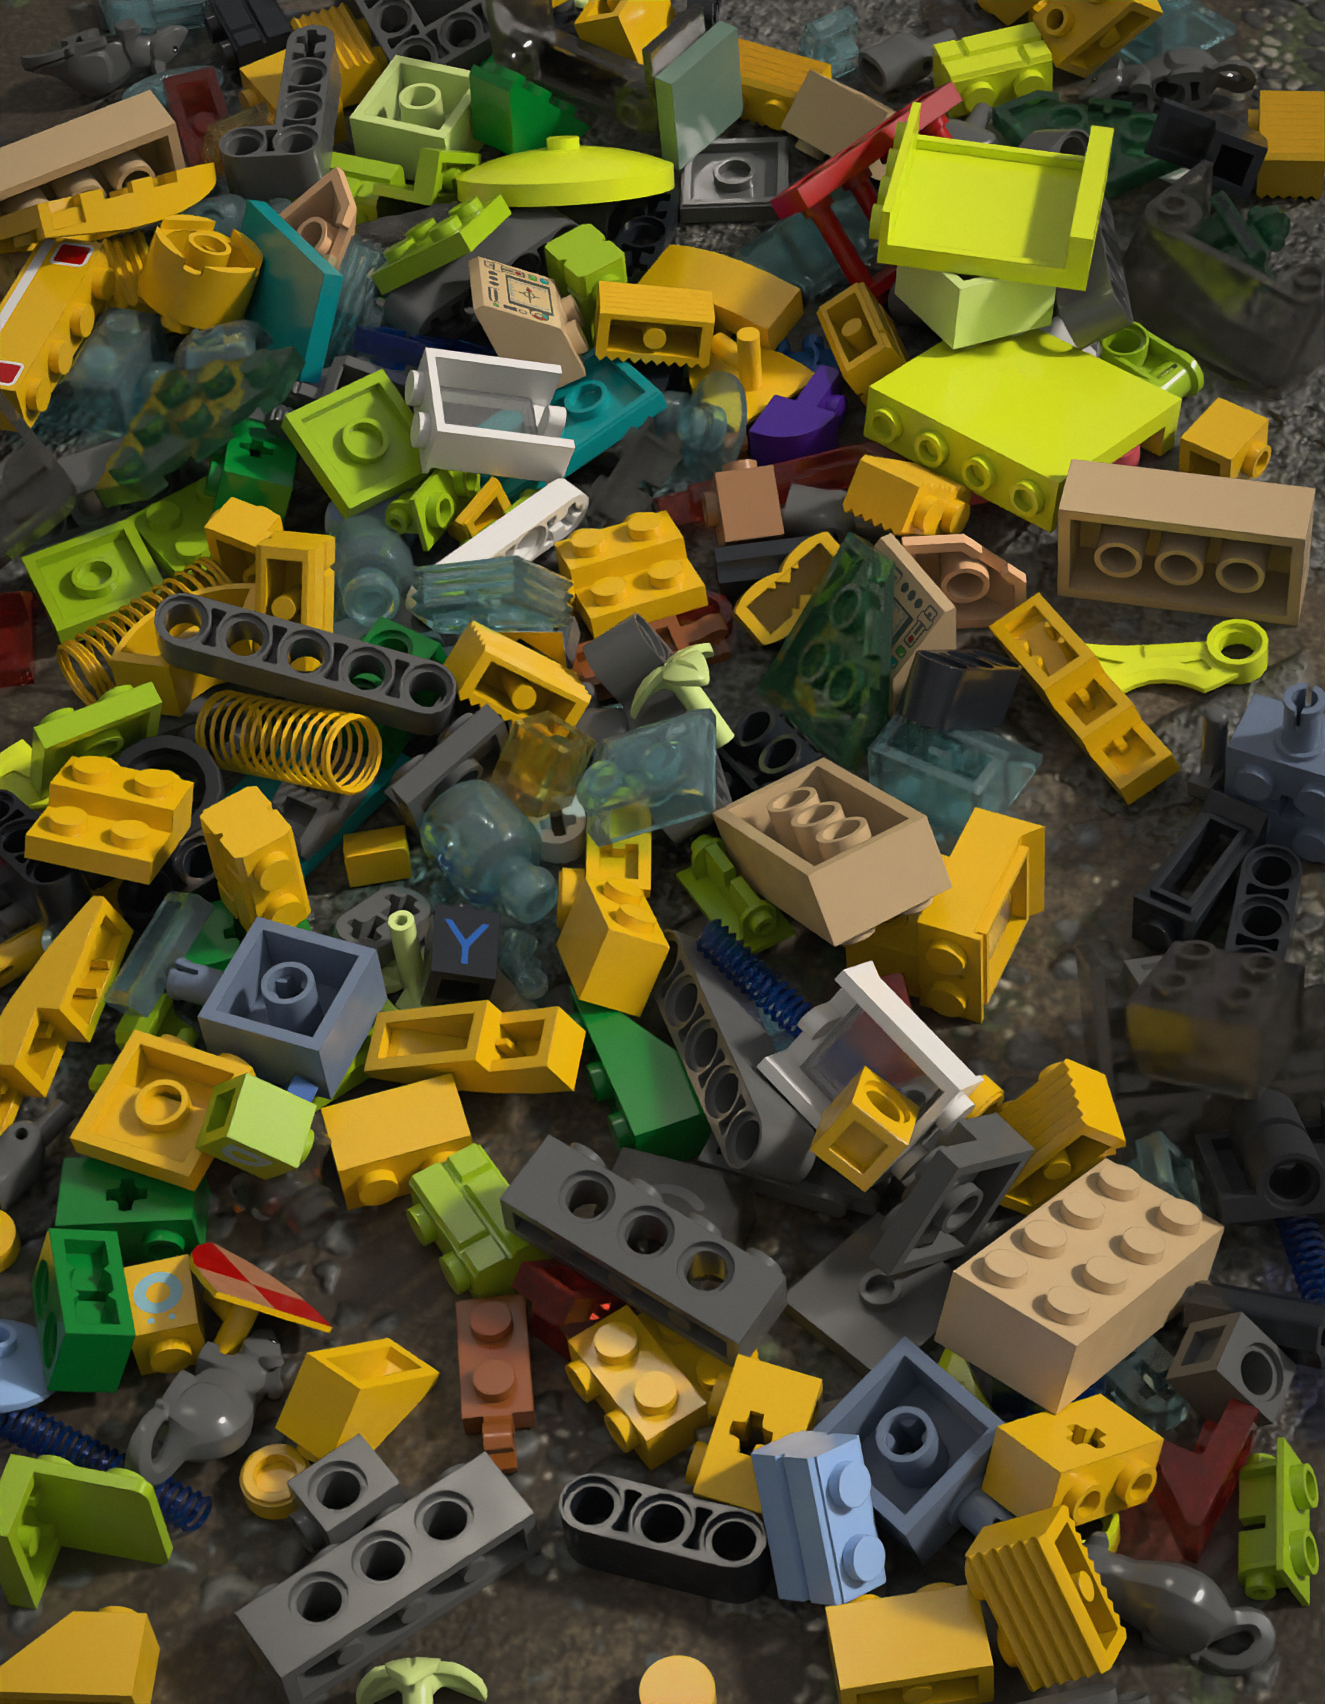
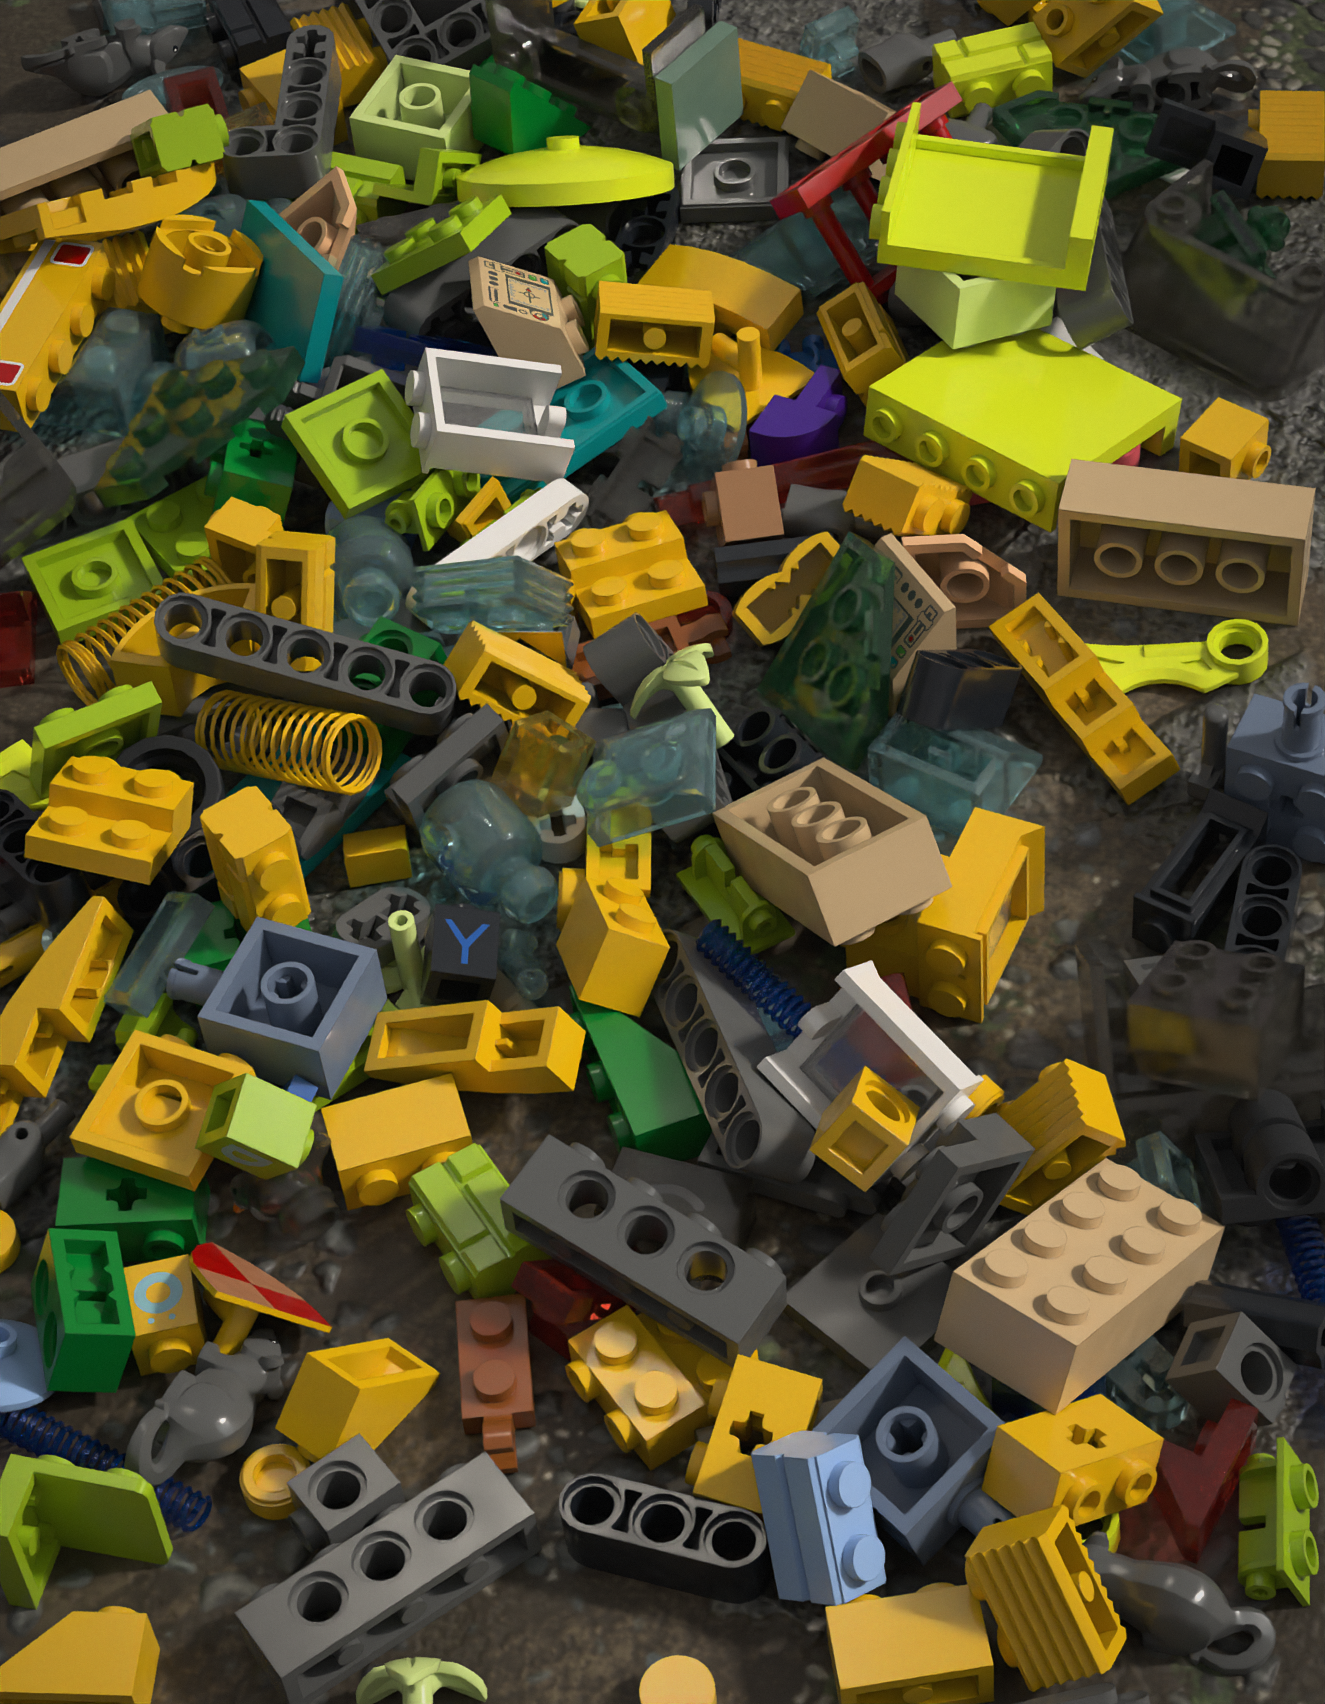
lime piece [1096,321,1204,398] -> none
none -> lime brick [130,104,229,178]

